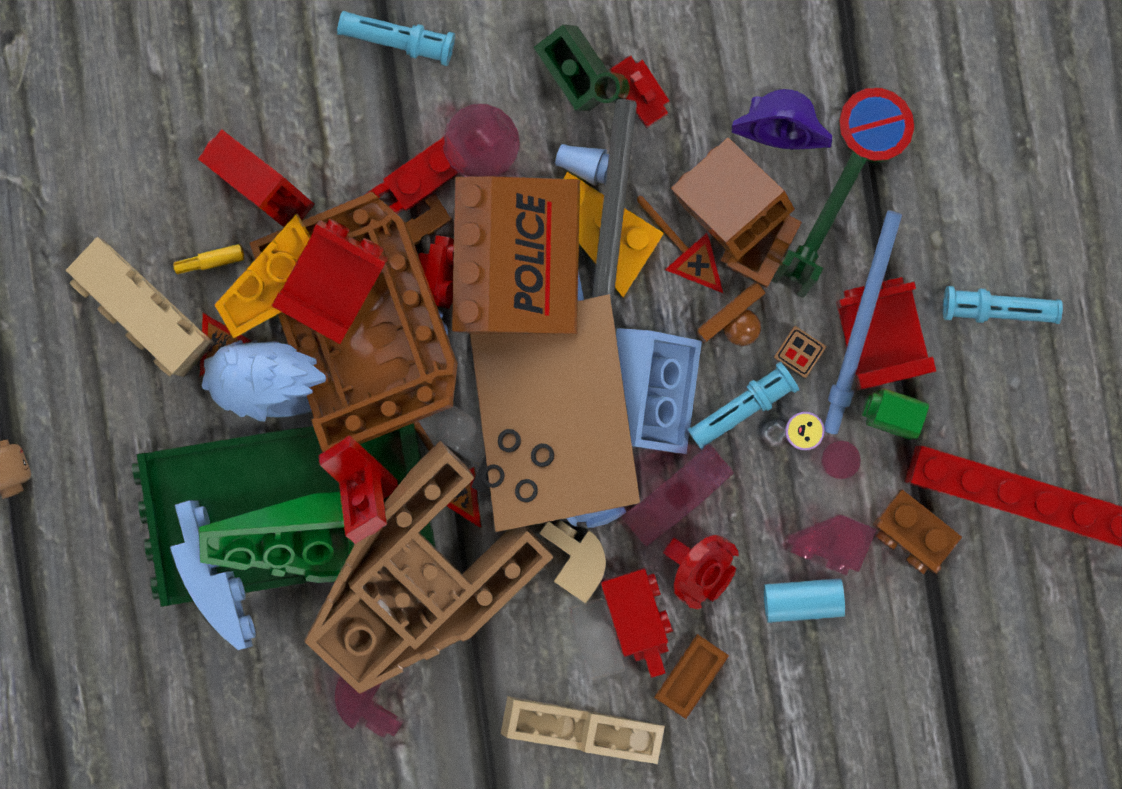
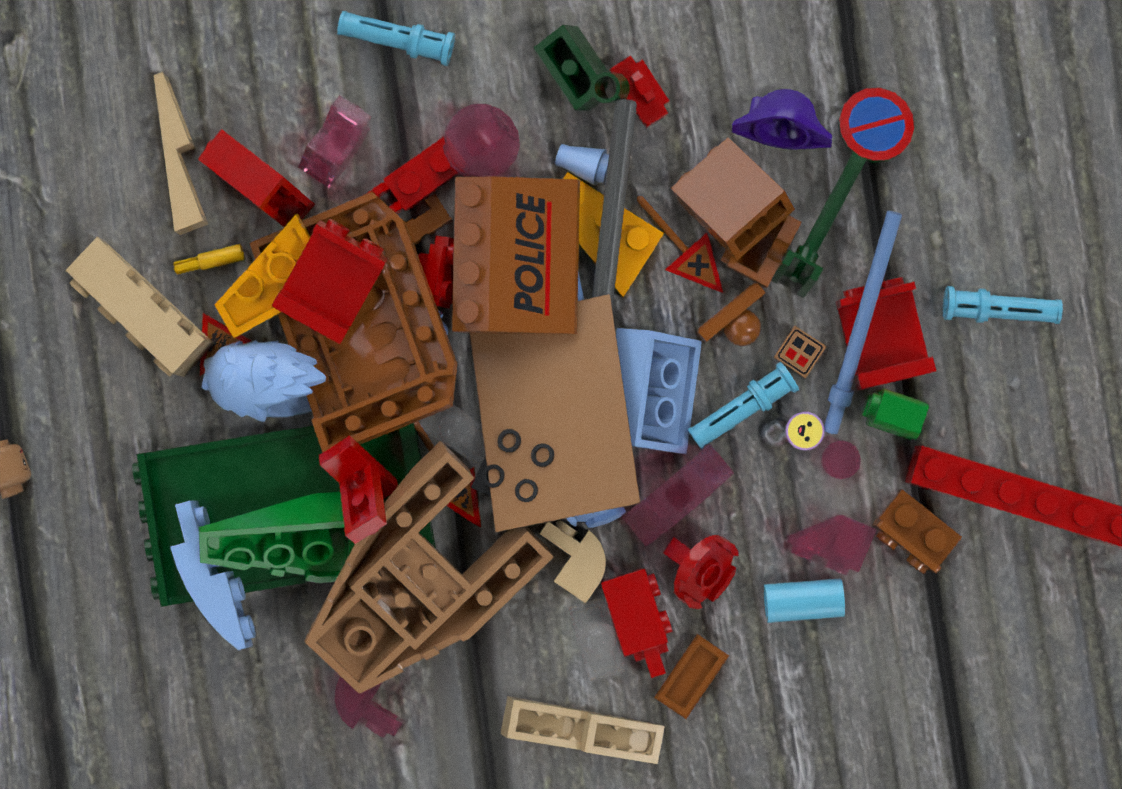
none -> tan slope [154,72,208,235]
none -> clear pink brick [298,95,372,188]

